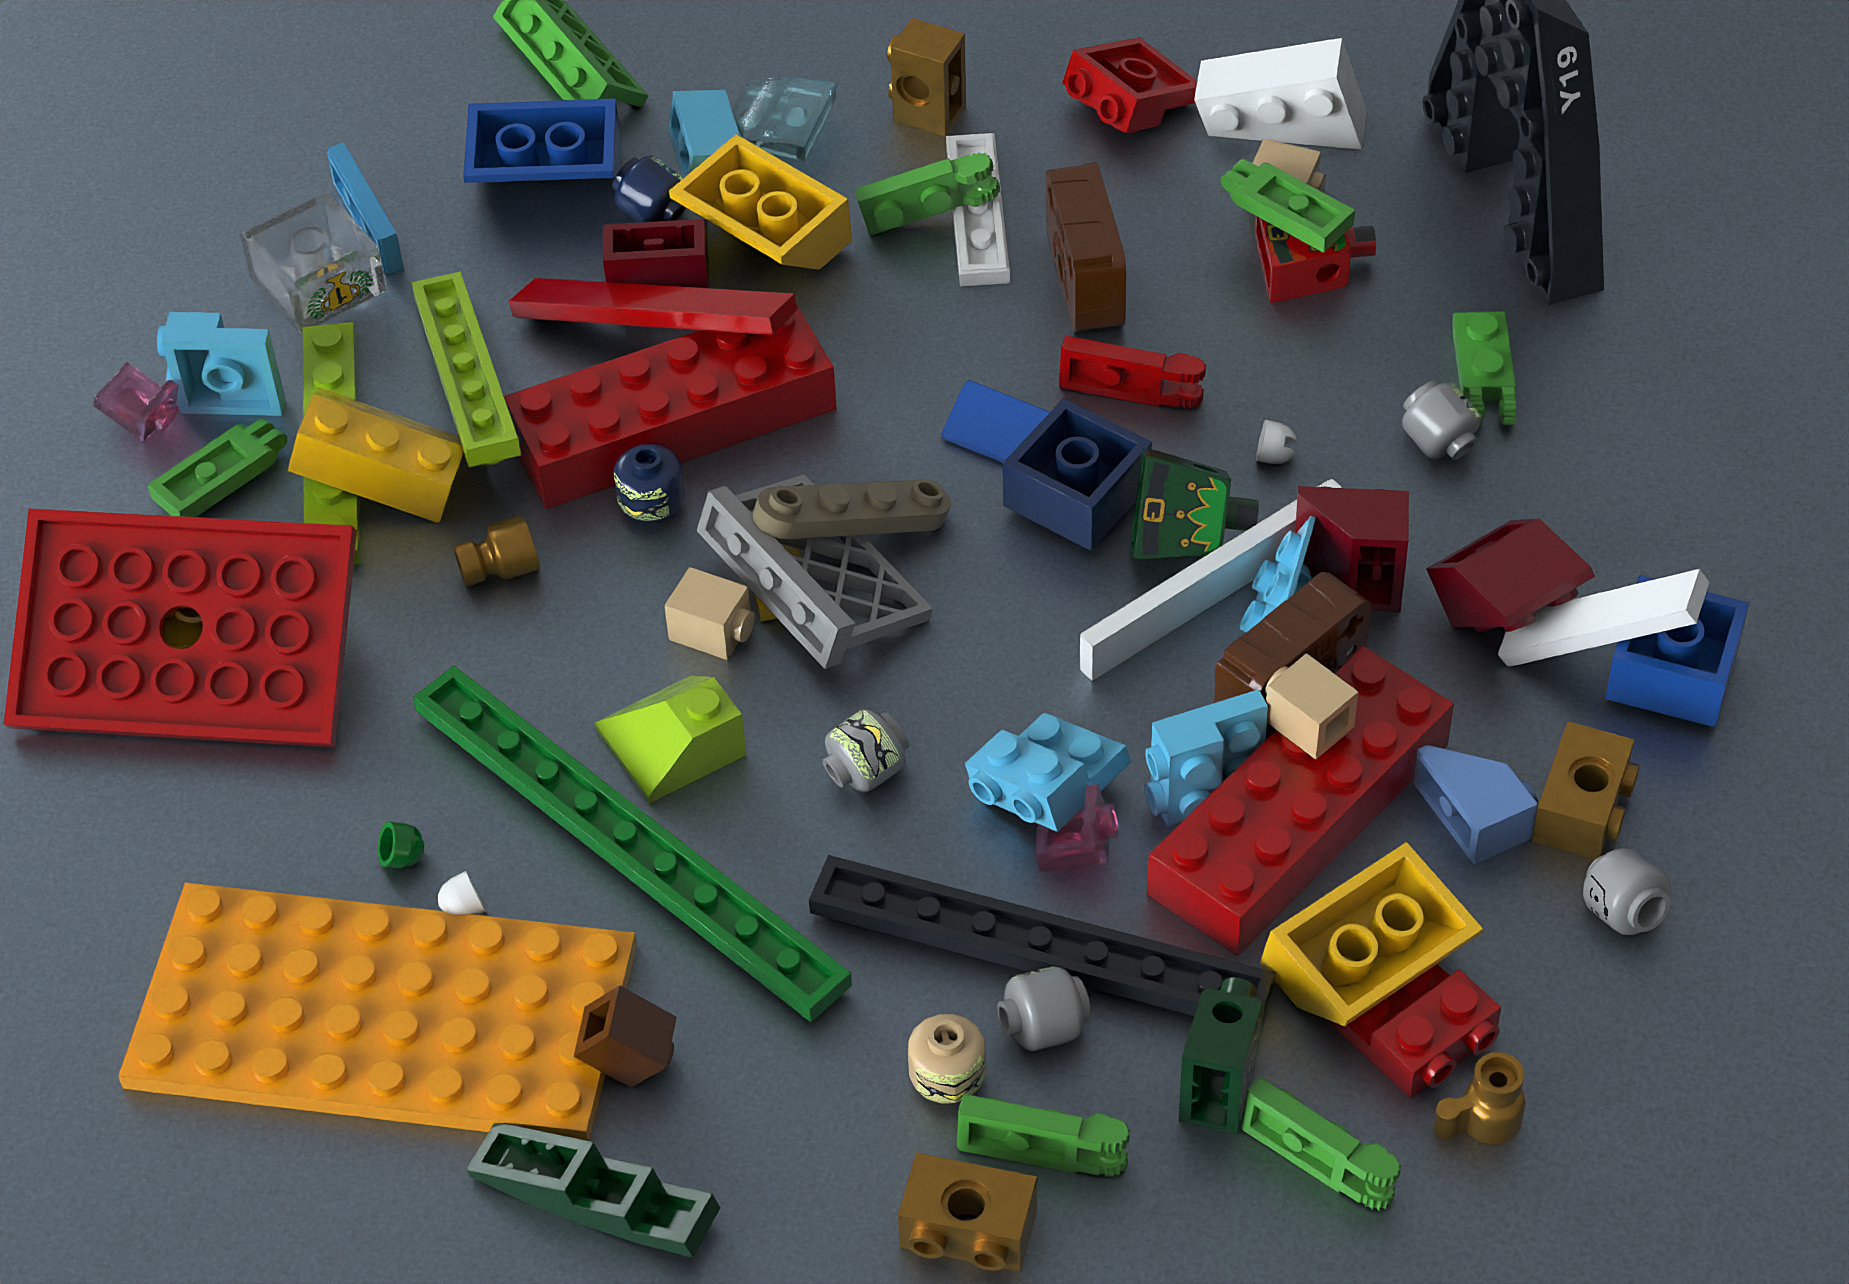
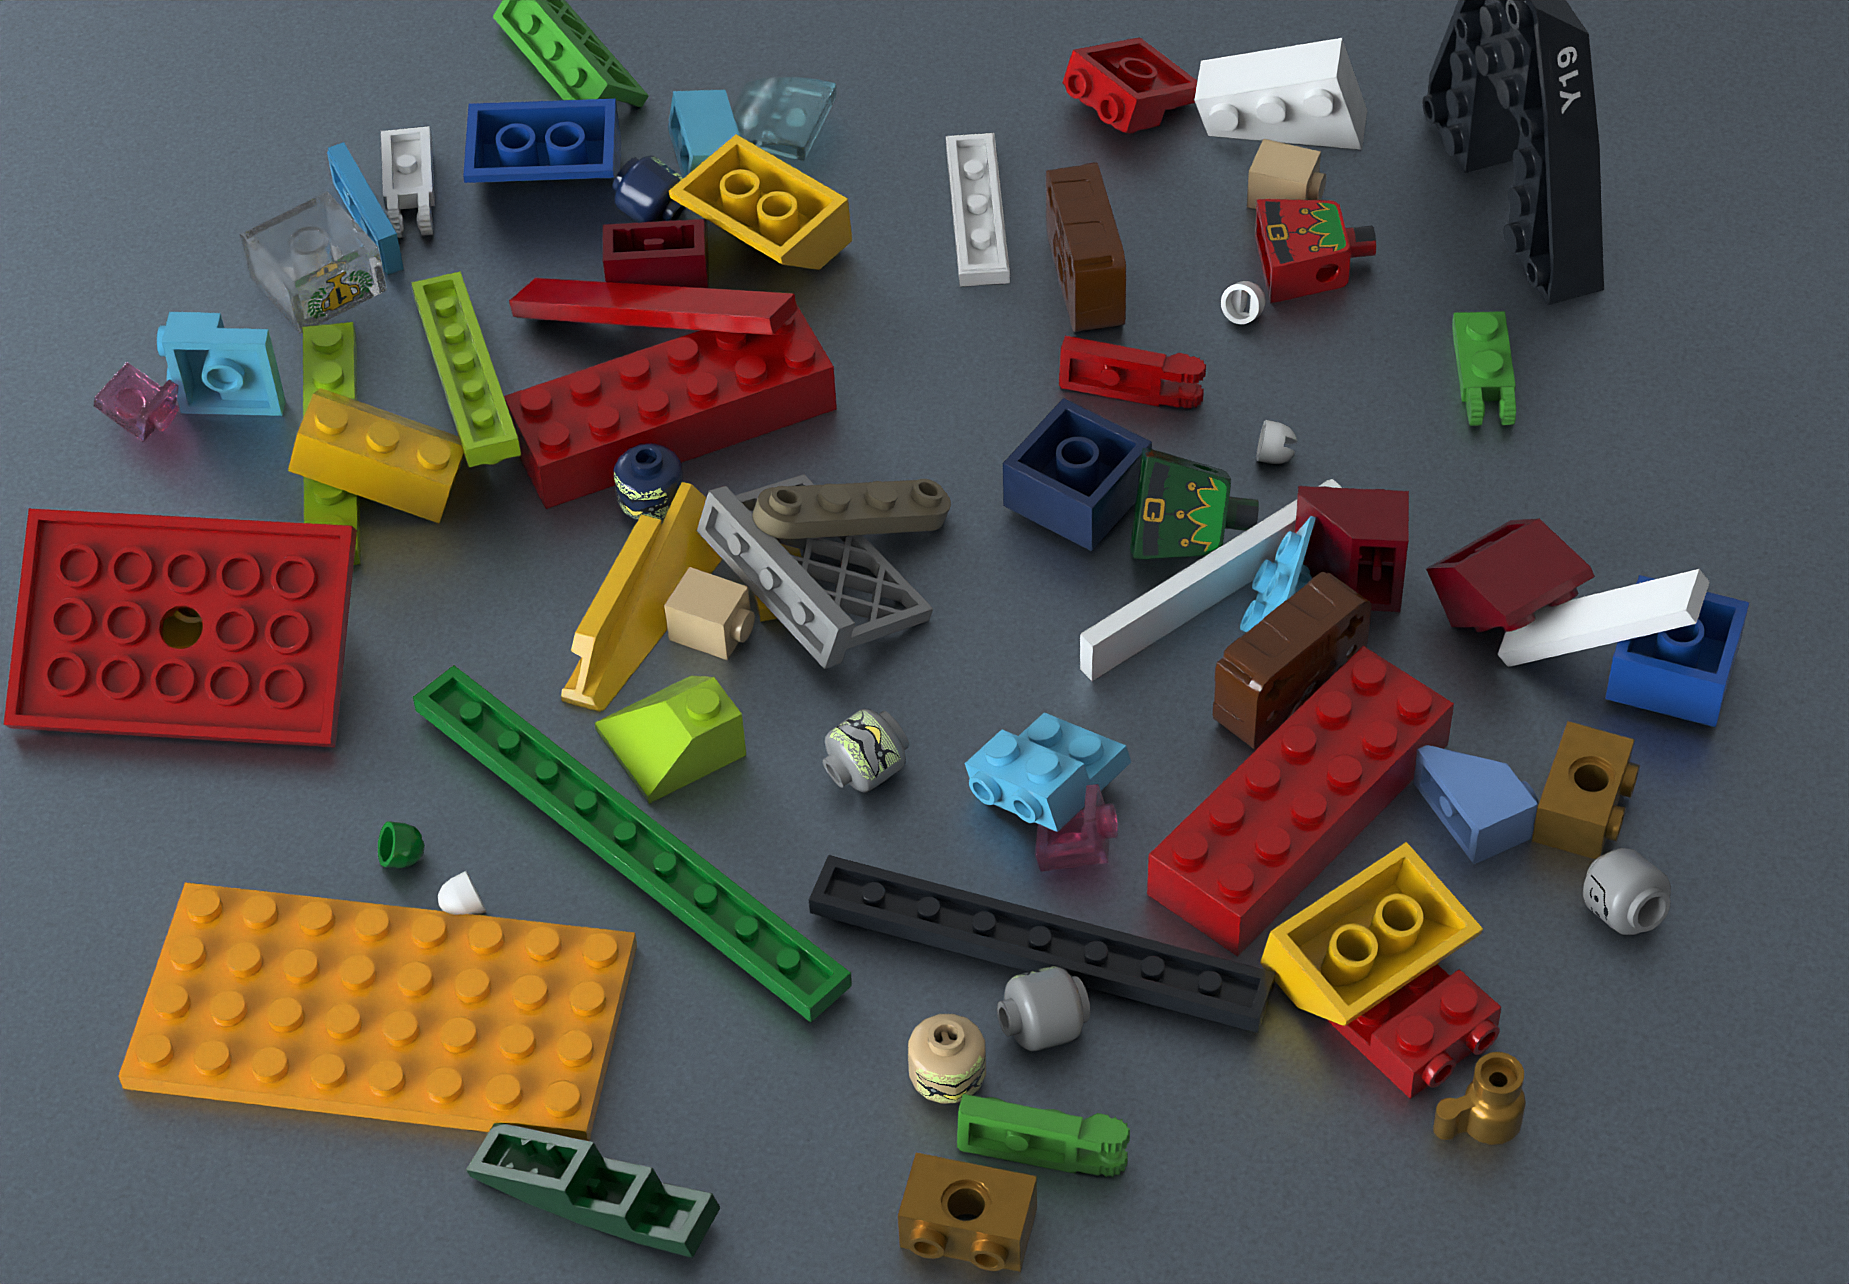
bright green hinge [147,418,287,517] -> none
pearl gold piece [453,515,540,587] -> none
reddish brown brick [573,985,677,1088] -> none
bright green hinge [855,152,1000,236] -> none
pearl gold brick [887,18,966,137] -> none
blue slope [941,380,1050,463] -> none
medium azure plate [1144,689,1268,826] -> none
dark green torso [1179,977,1263,1135] -> none
bright green hinge [1220,159,1355,253] -> none
bright green hinge [1240,1076,1401,1211] -> none
tan brick [1265,653,1358,759] -> none
light grey head [1402,380,1481,460] -> none
none -> white hinge [381,126,435,238]
none -> yellow wedge [561,482,722,712]
none -> white hinge [1221,281,1266,324]

